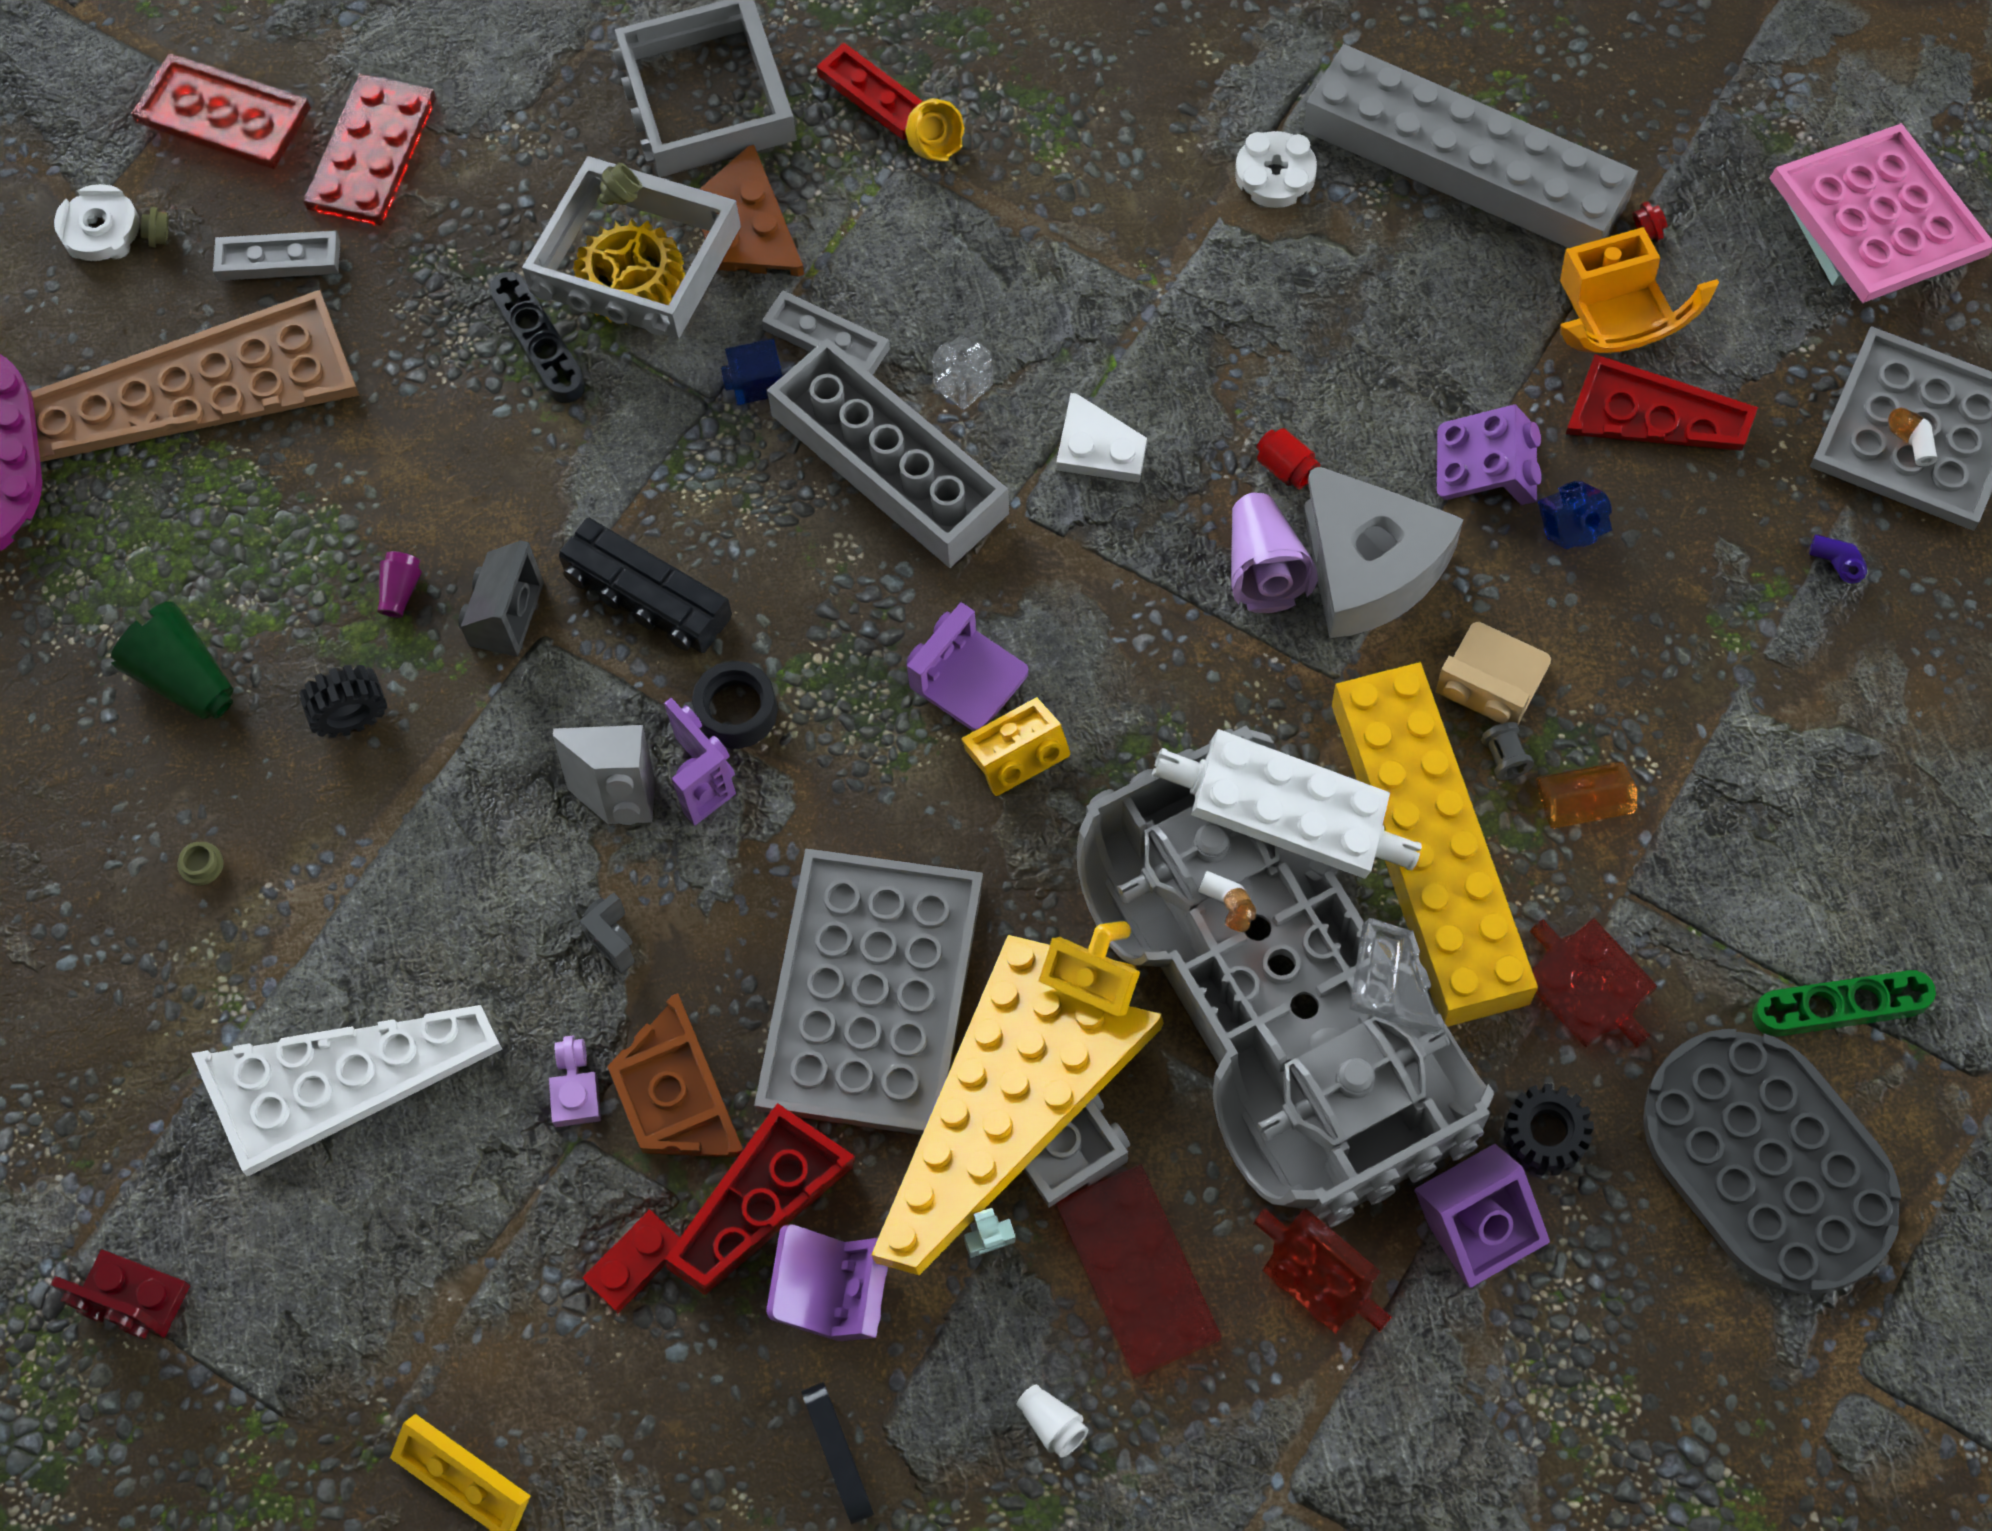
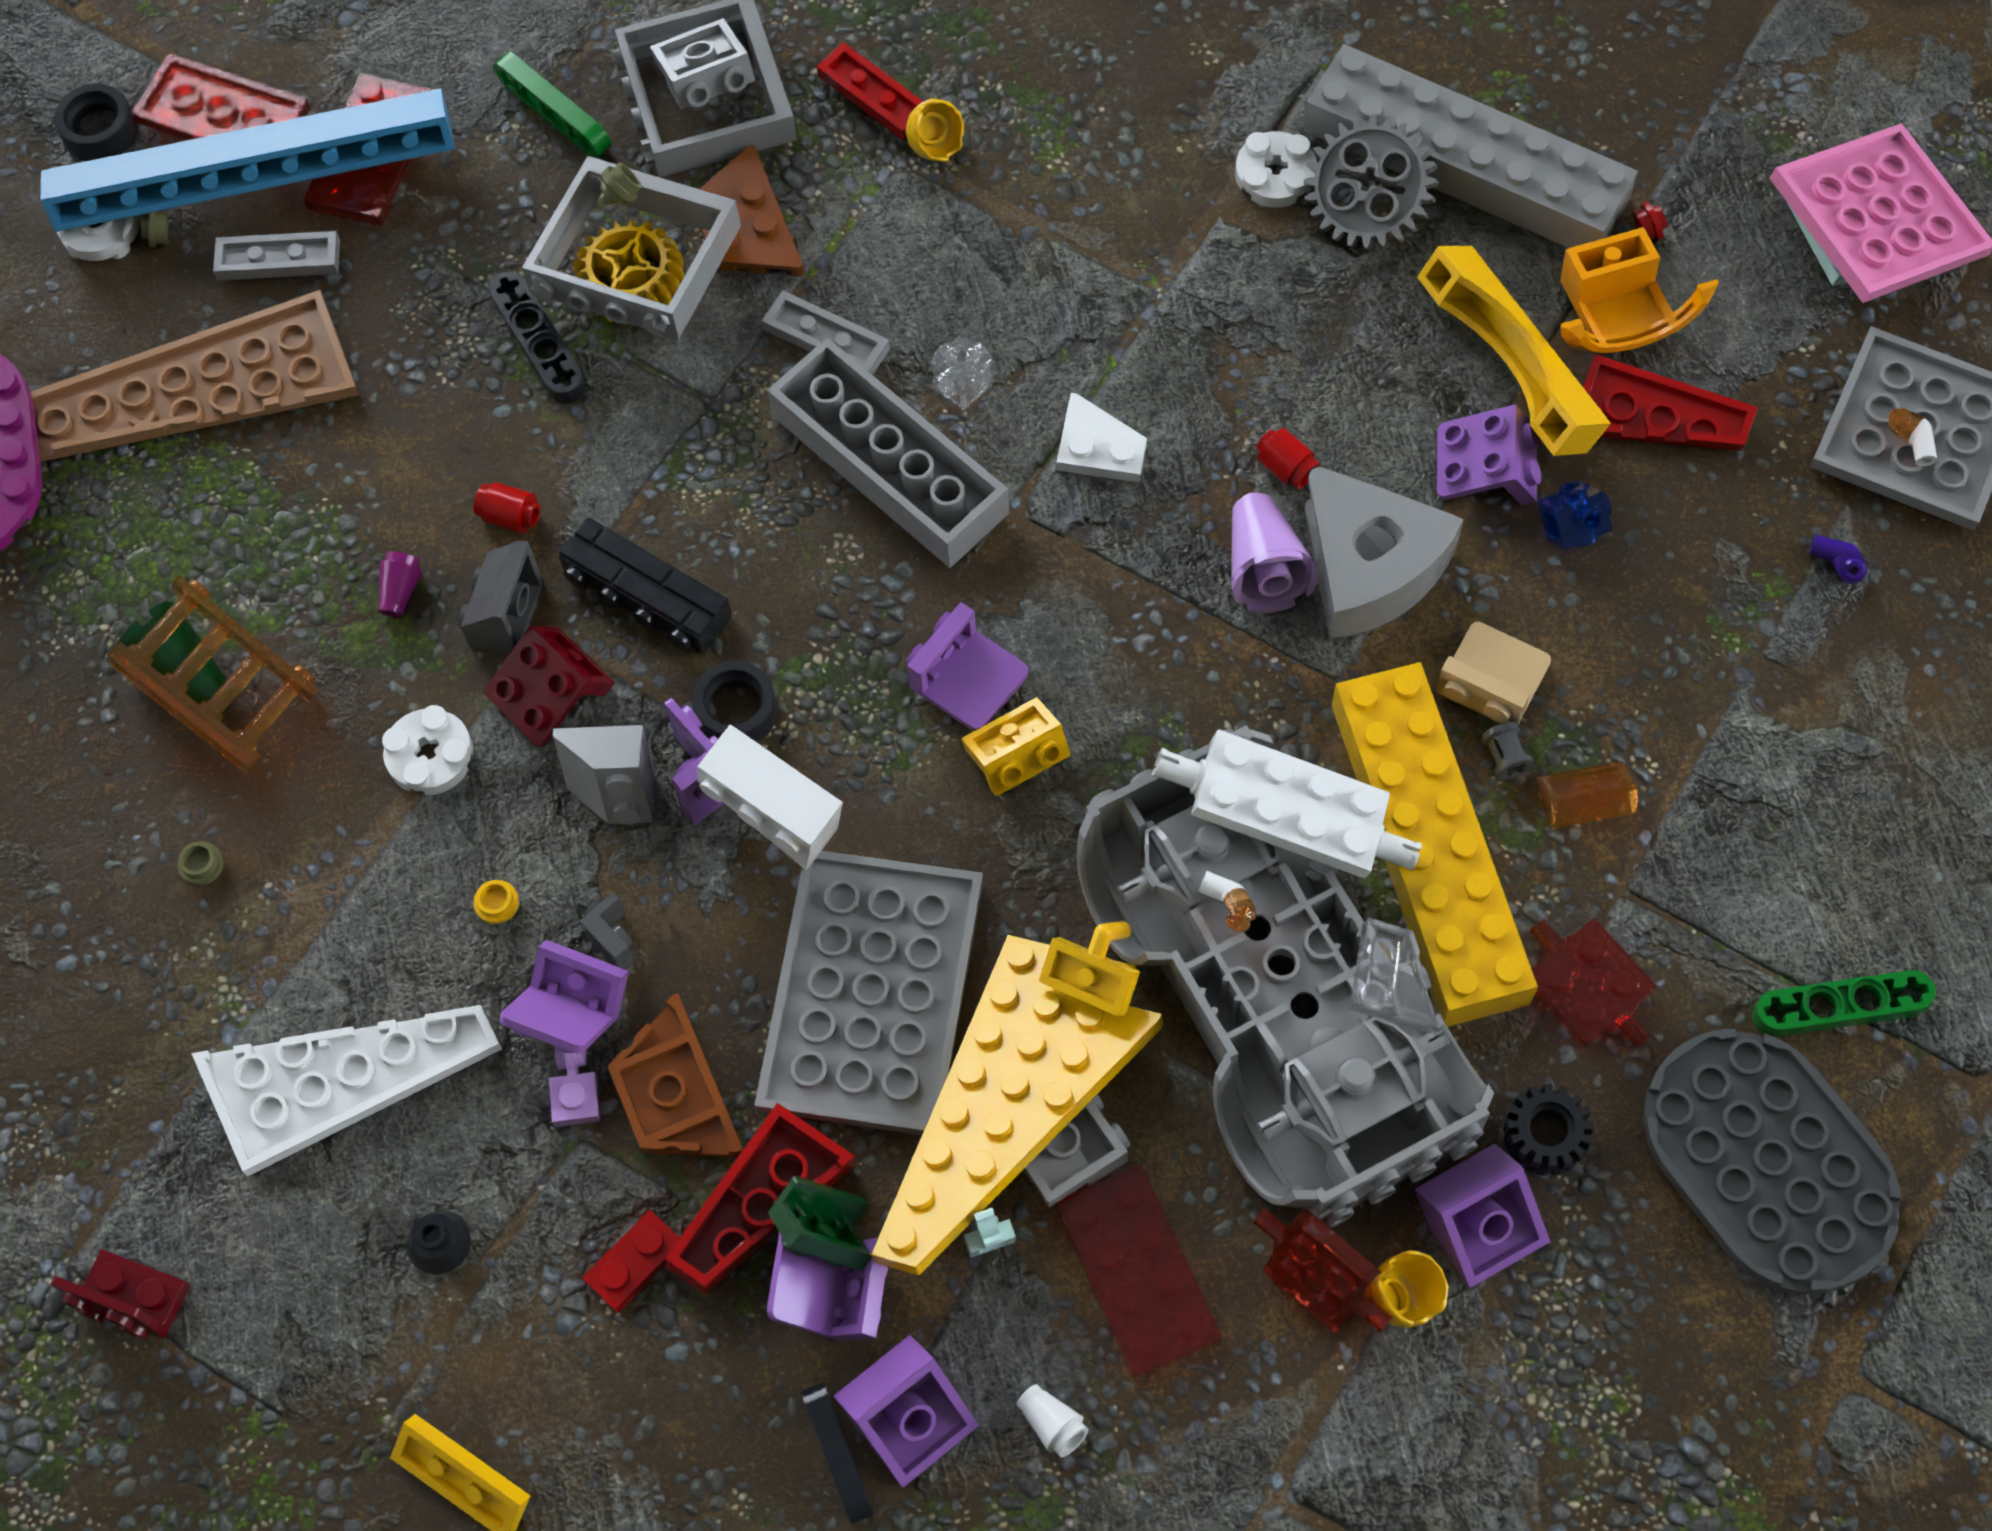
black tyre [299,665,387,738] -> none
clear blue brick [720,338,782,405] -> none
none -> dark azure brick [41,89,455,232]
none -> black tyre [54,84,137,161]
none -> clear orange fence [106,576,319,775]
none -> white plate [382,705,474,795]
none -> black cone [406,1211,471,1275]
none -> red brick [473,482,541,534]
none -> yellow plate [473,880,519,924]
none -> dark red bracket [484,625,615,747]
none -> green beam [493,52,612,159]
none -> medium lavender bracket [499,940,629,1054]
none -> light grey plate [650,18,756,109]
none -> white wedge [697,724,843,871]
none -> dark green bracket [768,1176,872,1271]
none -> medium lavender slope [833,1335,979,1488]
none -> light grey gear [1304,114,1439,251]
none -> yellow hair [1370,1250,1449,1329]
none -> yellow arch [1417,246,1611,456]

